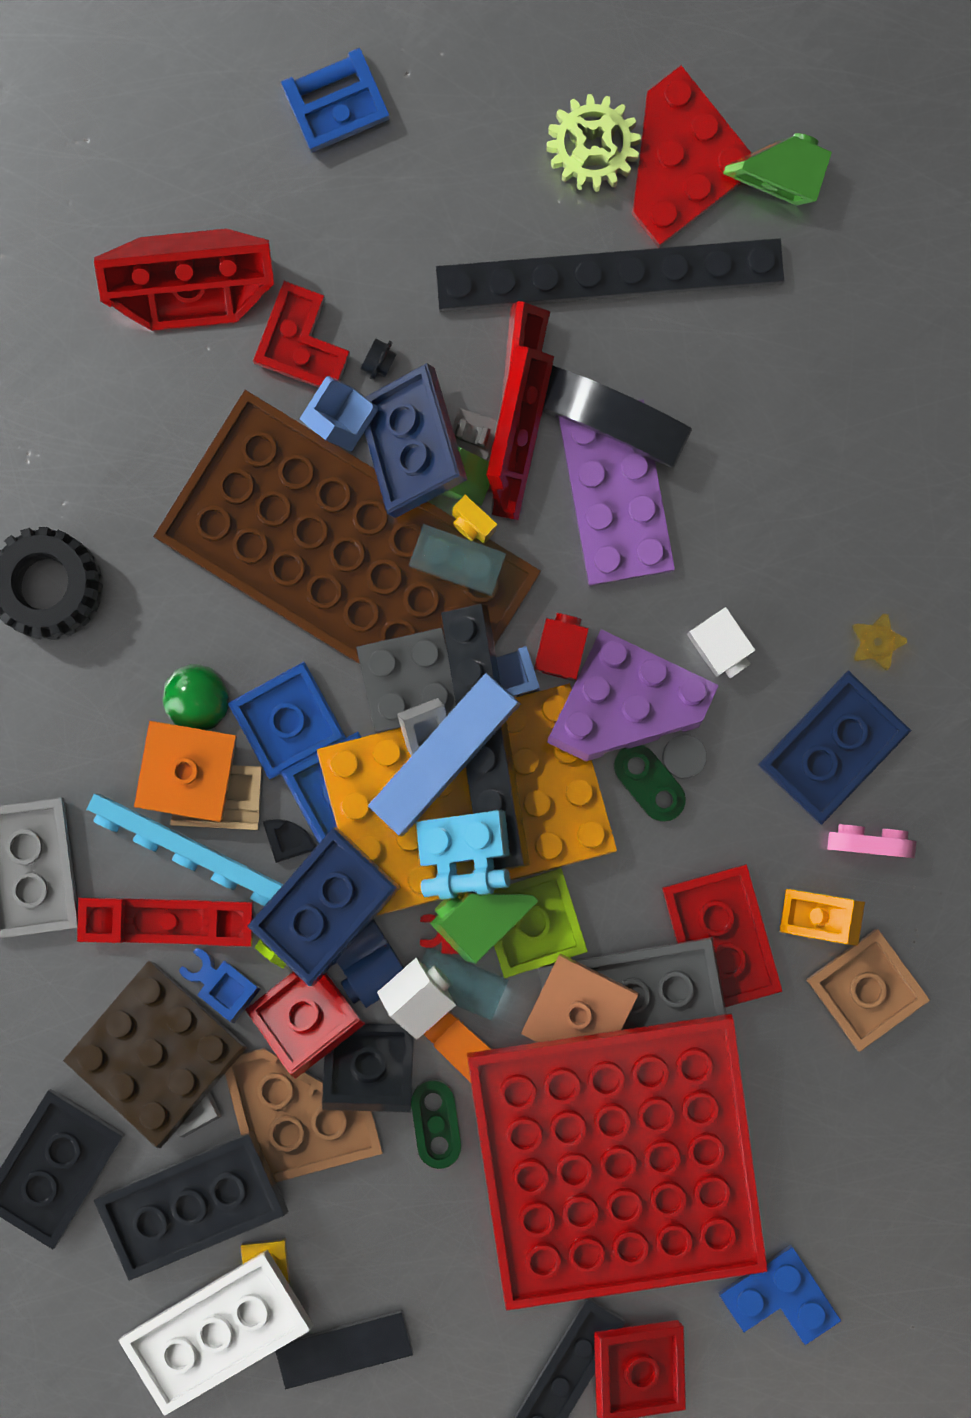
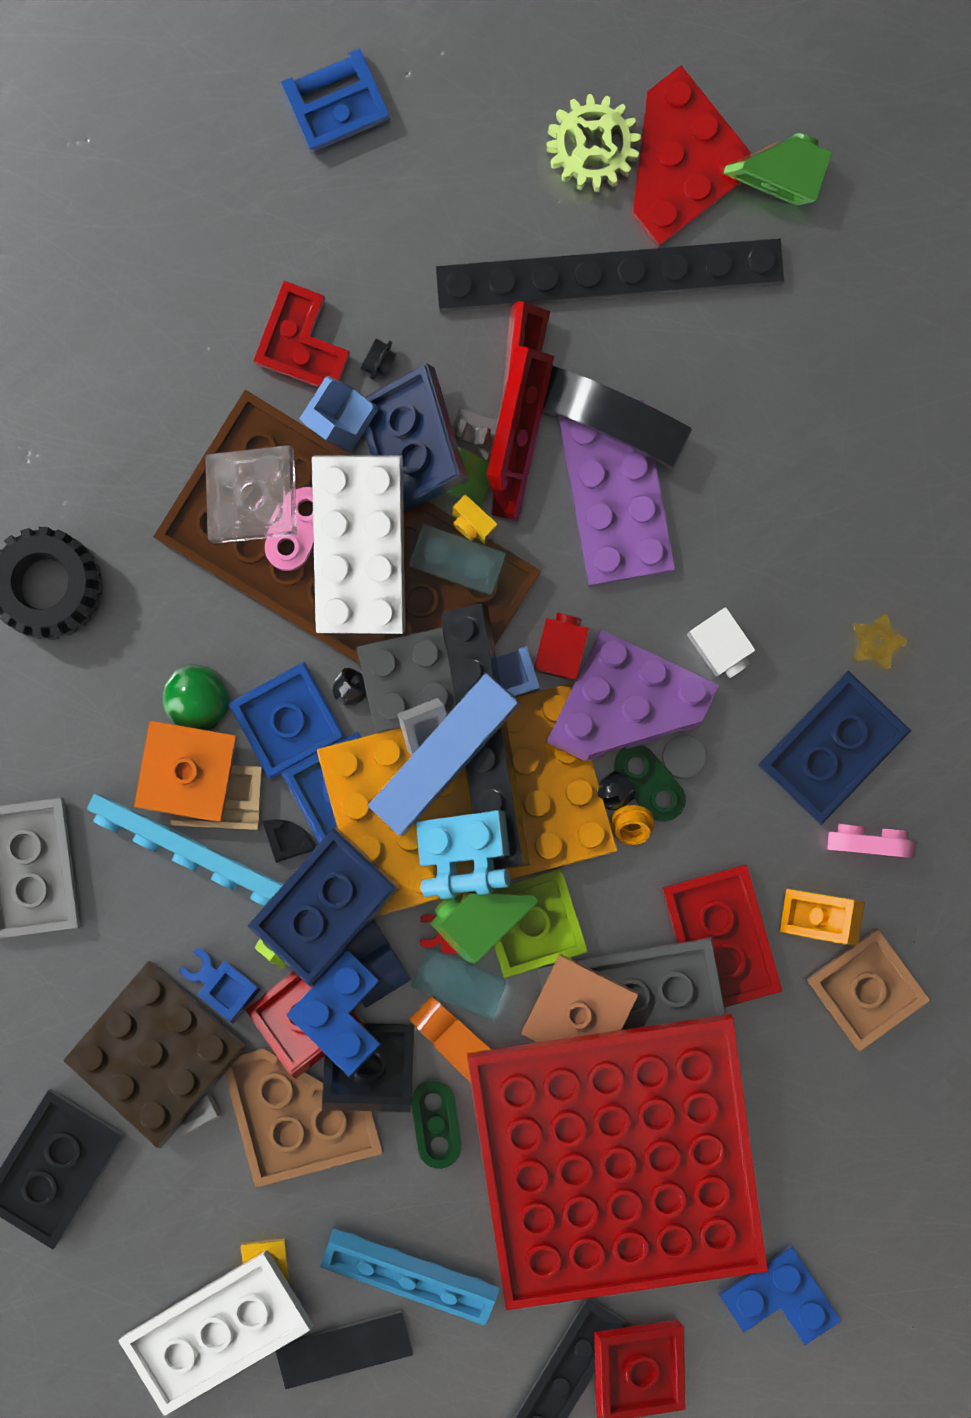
red slope [77,898,254,947] -> none
black plate [93,1131,289,1281] -> none
red wedge [94,228,274,331] -> none
white brick [377,958,456,1040] -> none
none -> clear plate [205,445,297,544]
none -> bright pink plate [265,487,314,571]
none -> blue plate [286,950,382,1078]
none -> white plate [312,455,405,634]
none -> dark azure plate [320,1228,500,1326]
none -> black hinge [332,668,367,706]
none -> black hinge [597,771,635,810]
none -> light orange plate [611,805,655,845]

